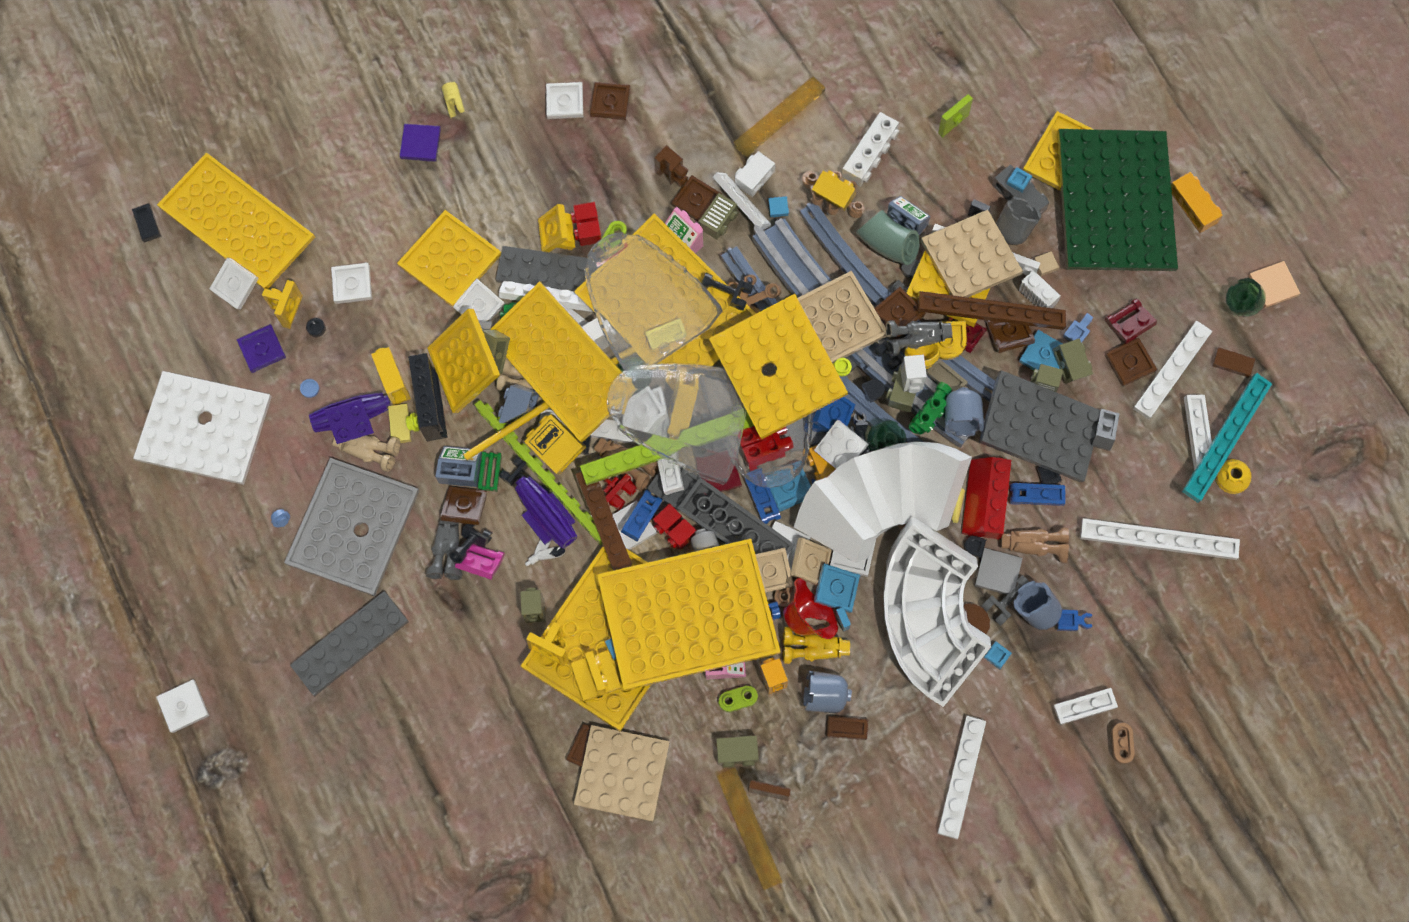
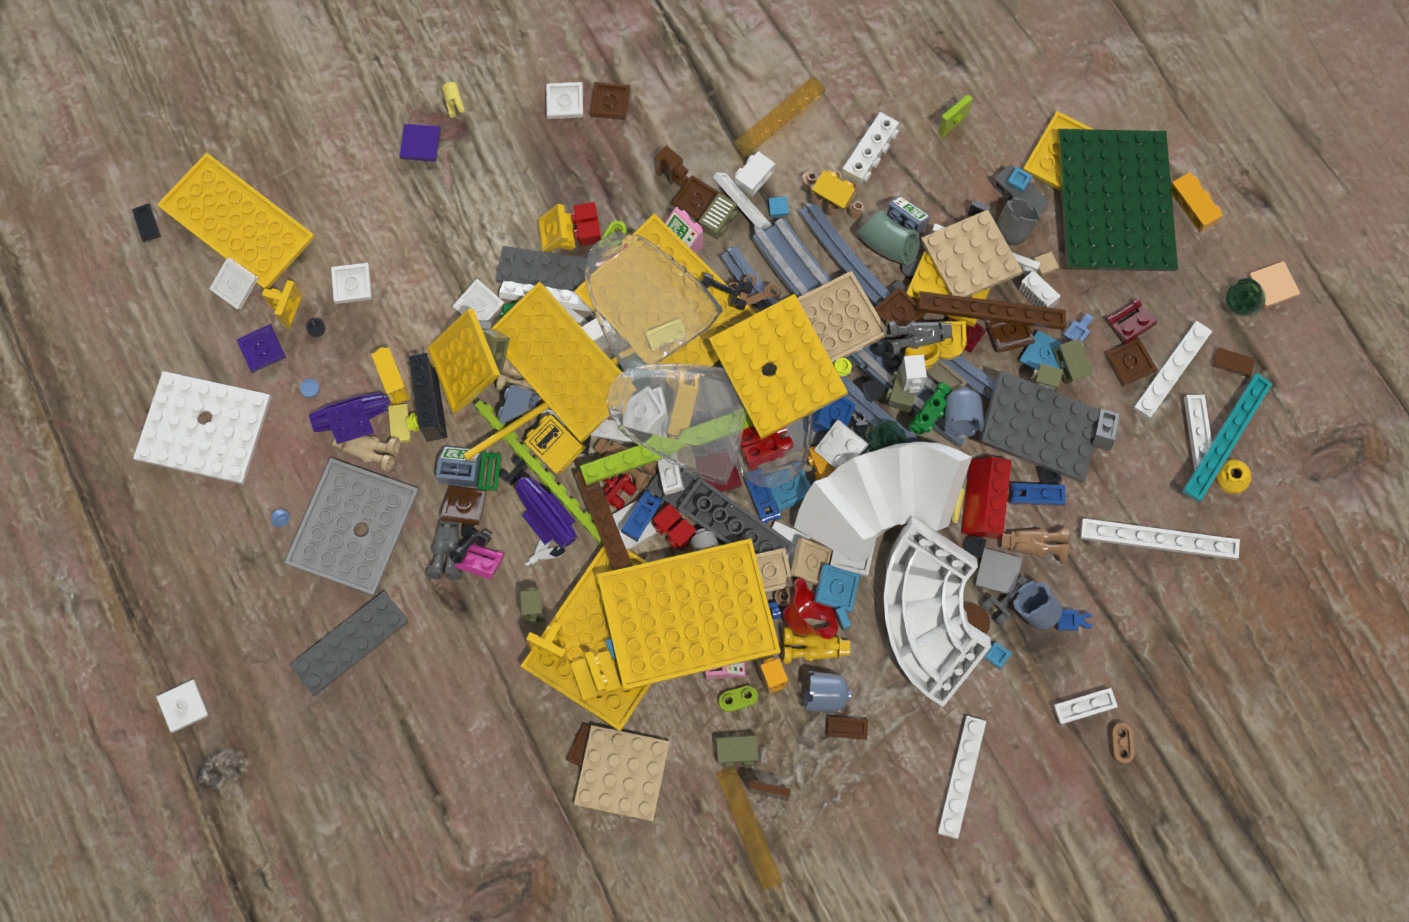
yellow plate [397,210,501,307] -> none

